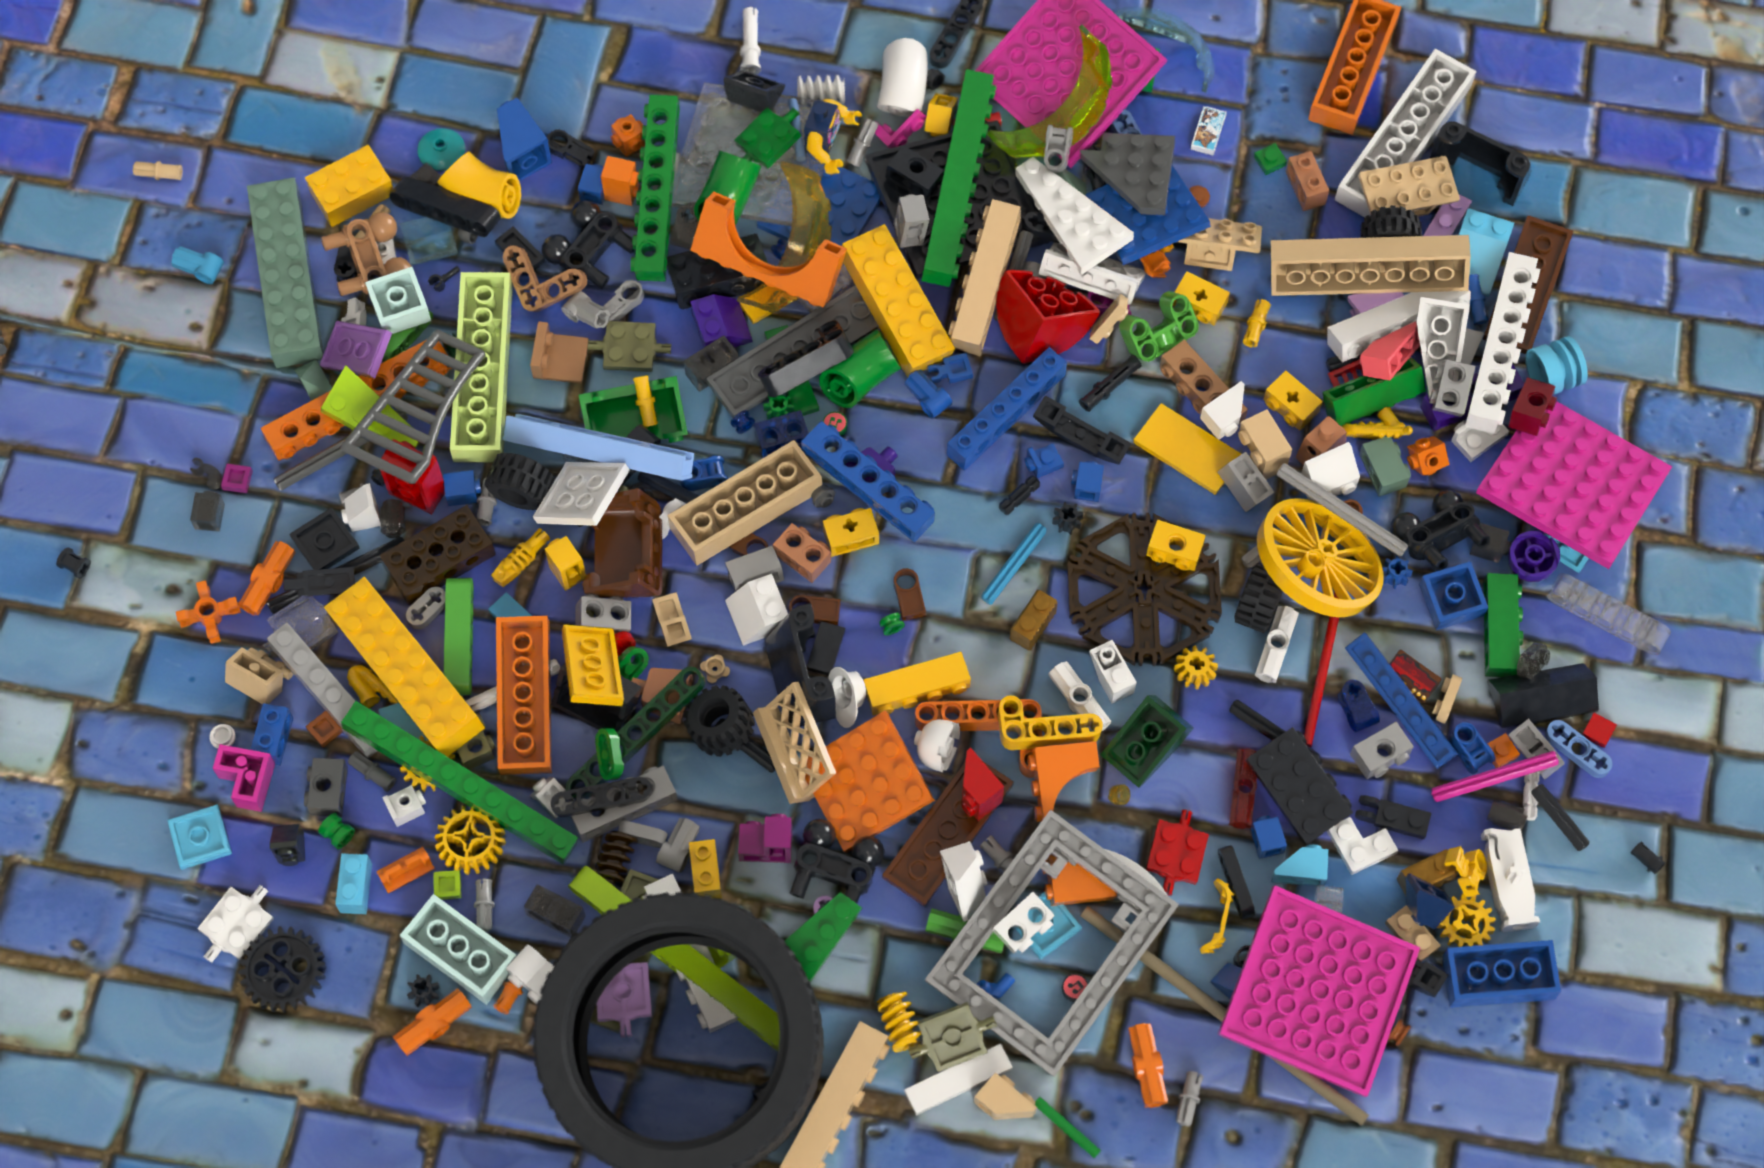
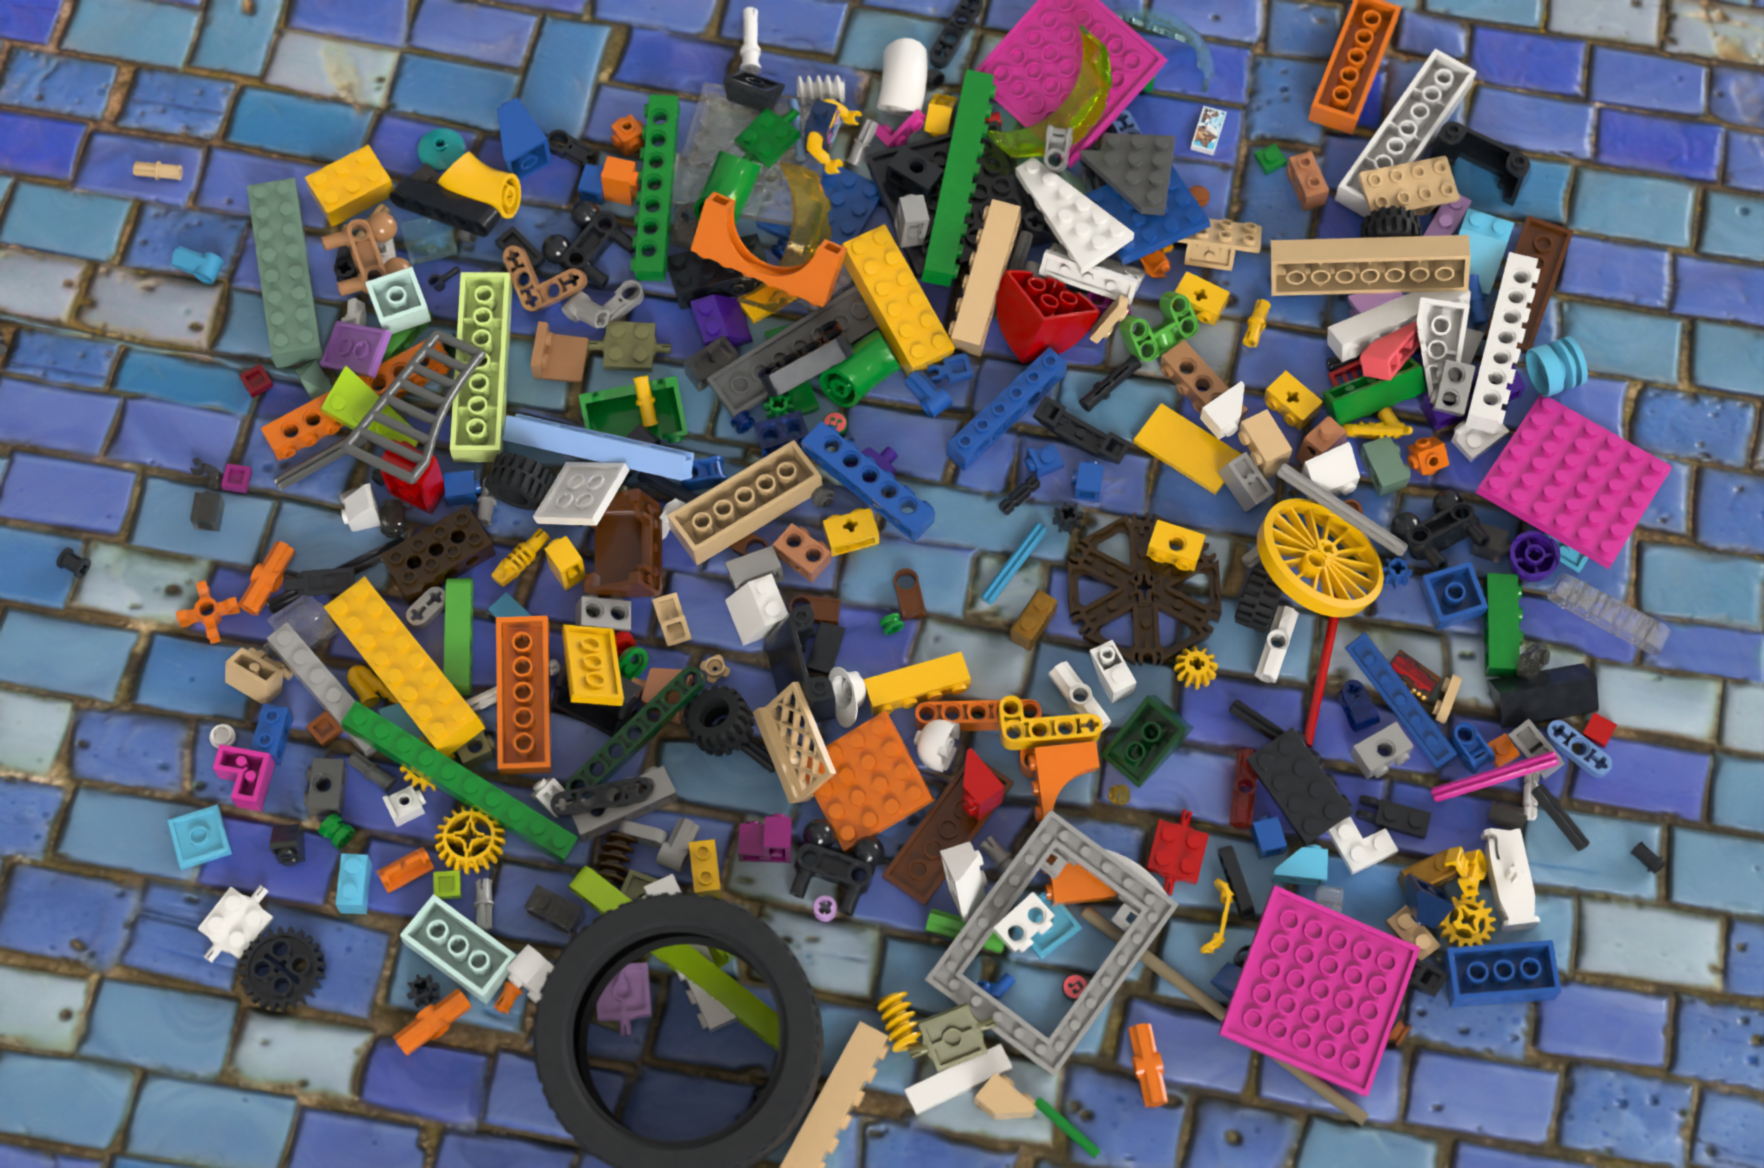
black plate [289,507,360,570] -> none
green plate [595,728,624,780] -> none
green wing [785,892,863,983] -> none
light grey axle [1176,1071,1204,1126] -> none
dark red brick [1509,377,1557,436] -> none
none -> dark red plate [239,364,273,398]

